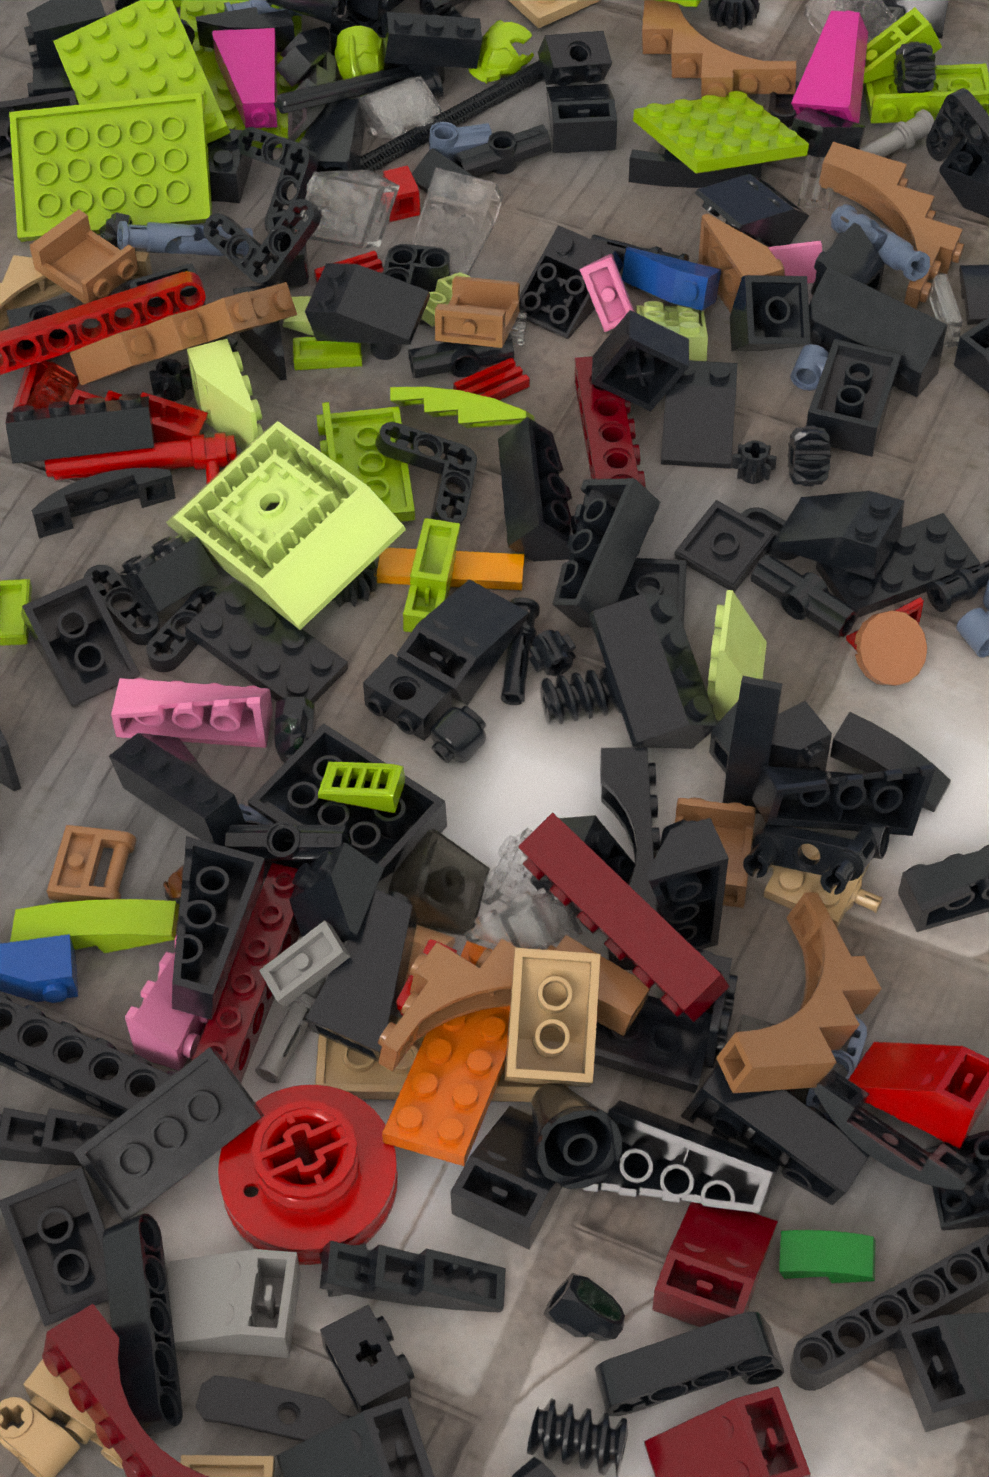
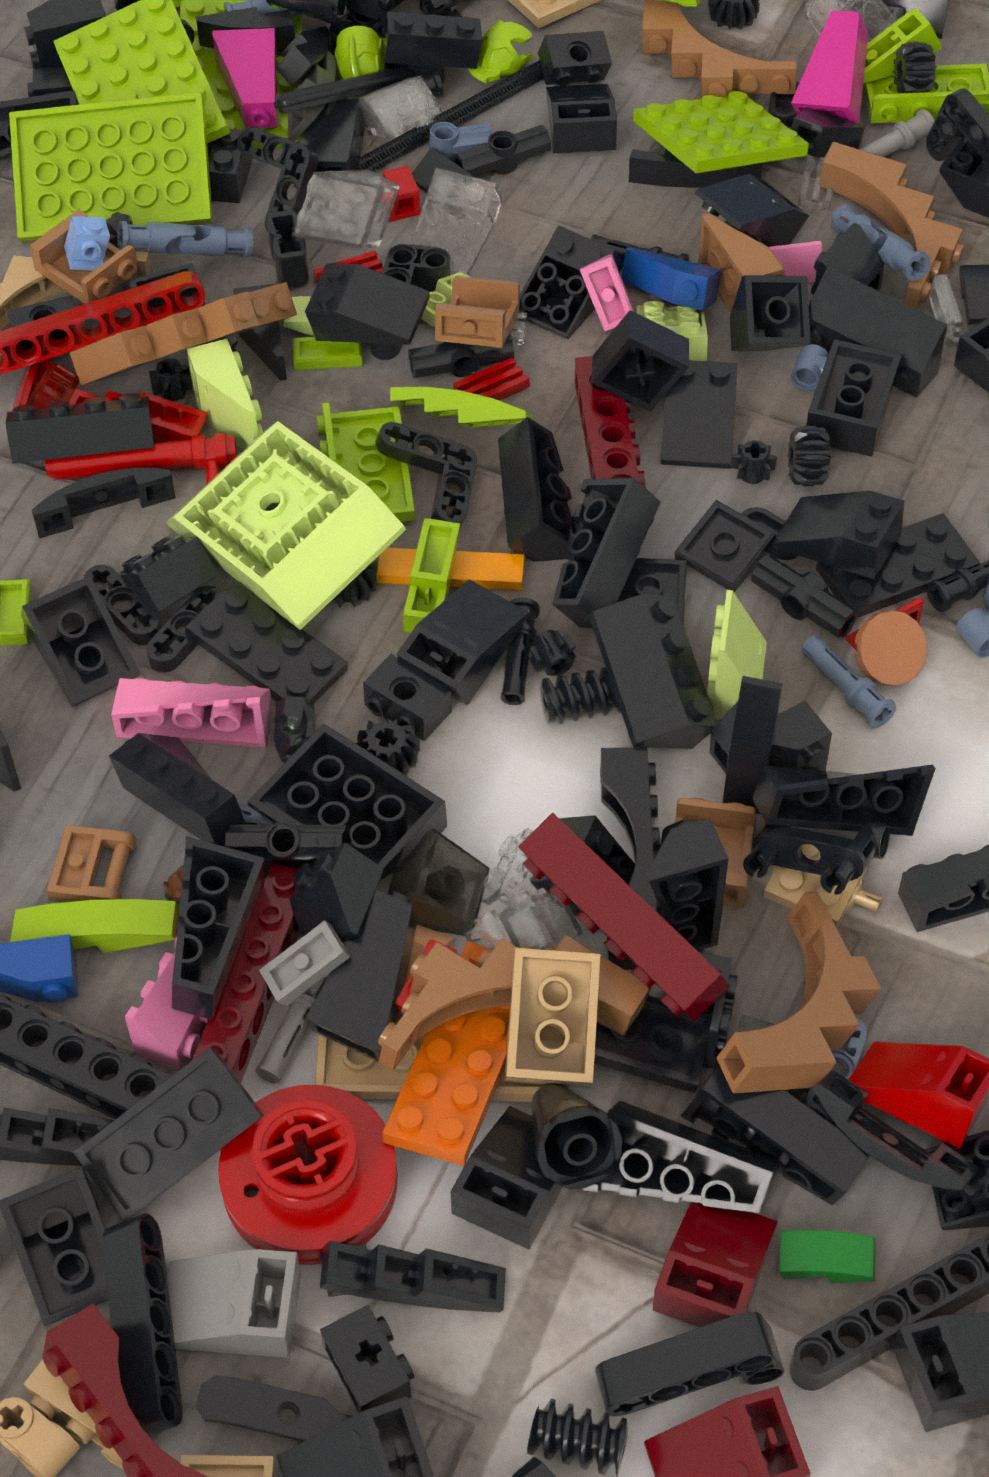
black beam [203,199,322,285] -> none
lime slope [318,762,405,813] -> none
black head [430,706,487,763] -> none
black rock [544,1273,625,1341] -> none
black slope [830,712,951,812] -> none
none -> light blue brick [64,216,110,271]
none -> black gear [356,716,420,776]
none -> sand blue pin [801,635,896,729]

